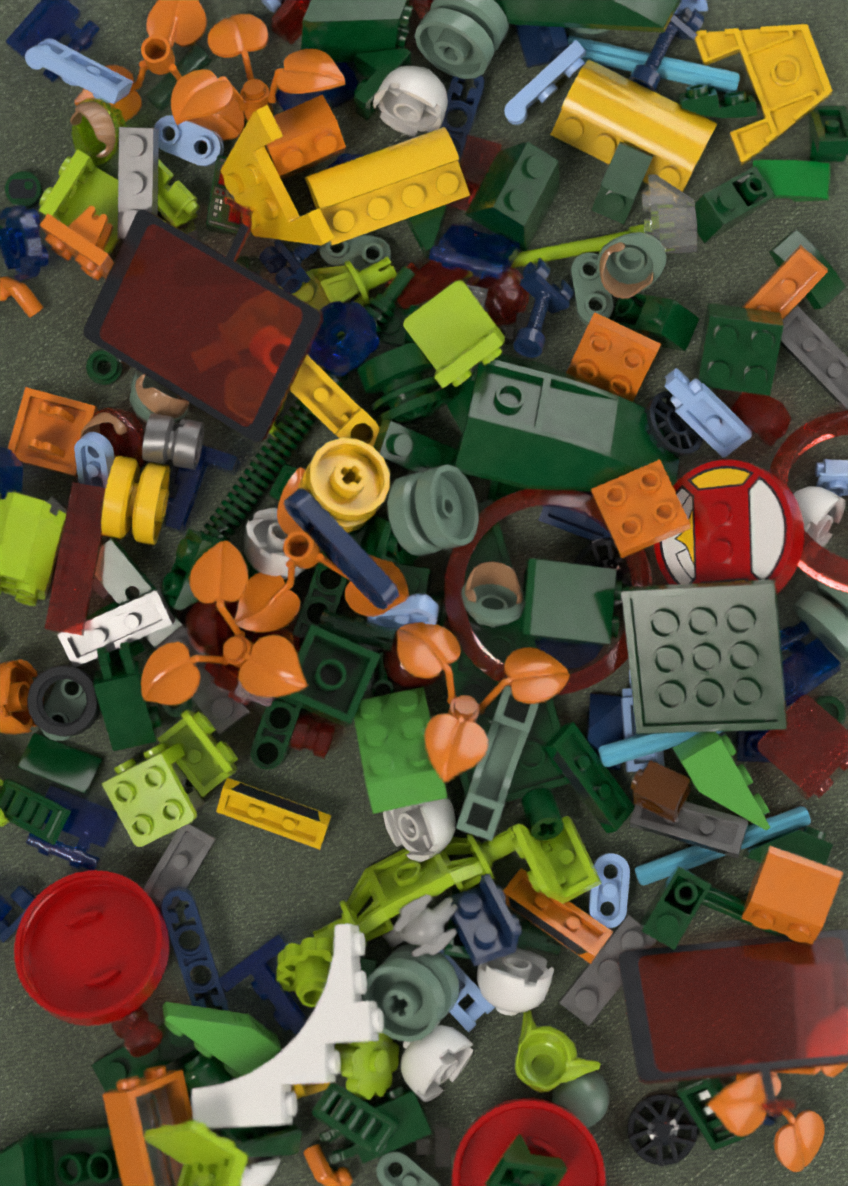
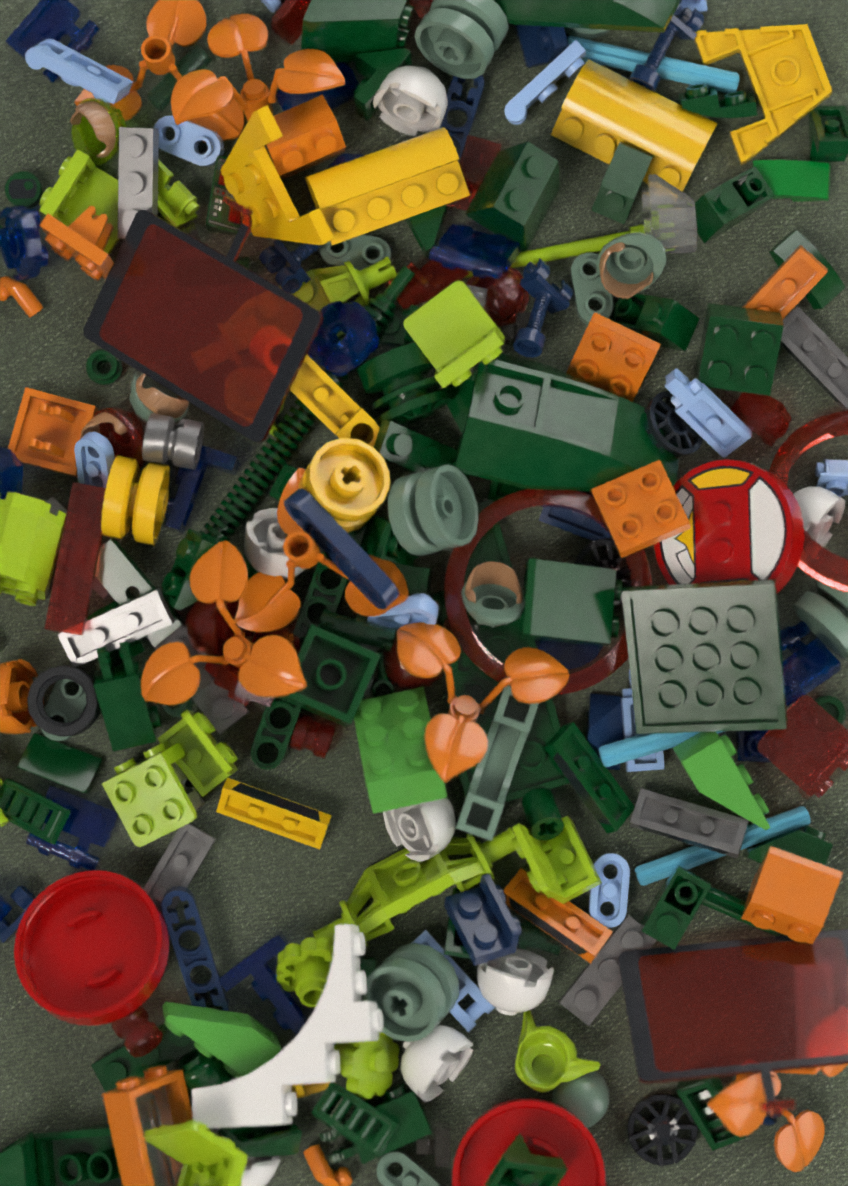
light grey piece [382,895,458,957] -> none
reddish brown brick [630,760,691,823] -> none

